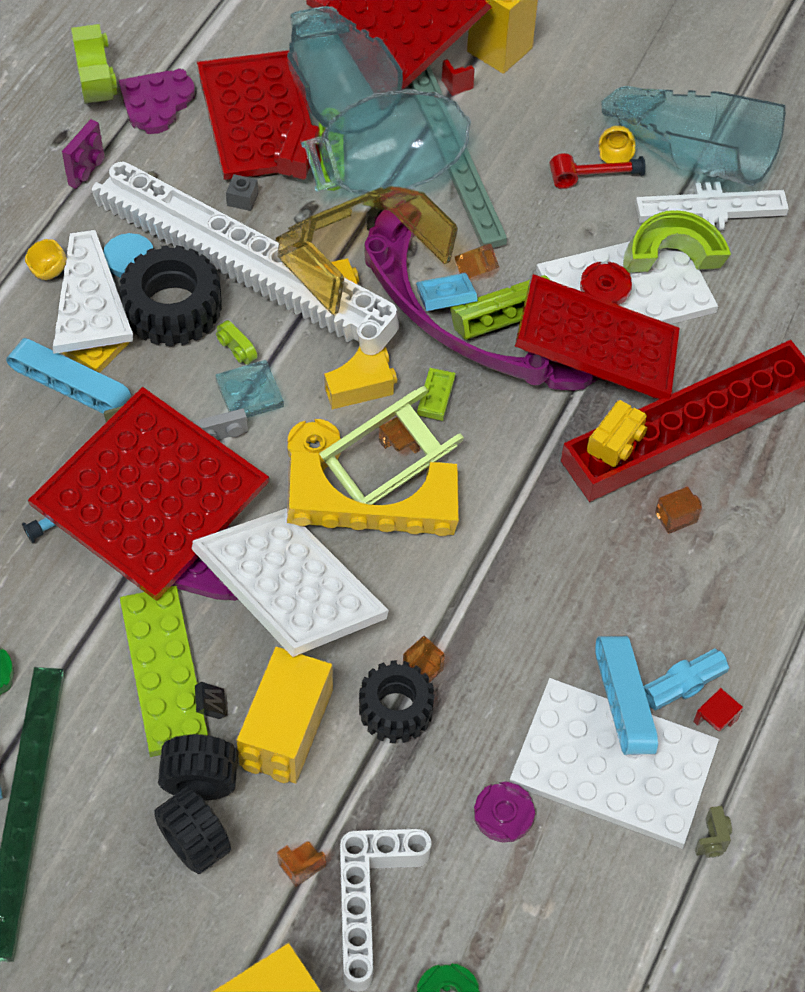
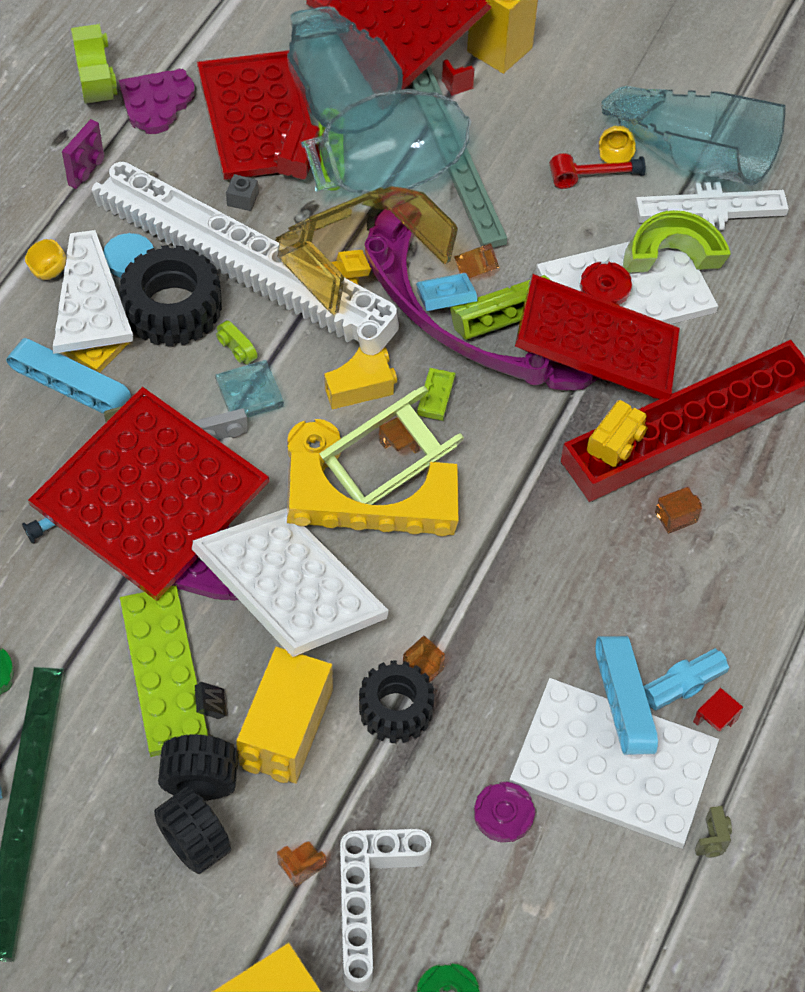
none -> yellow plate [336,249,371,278]

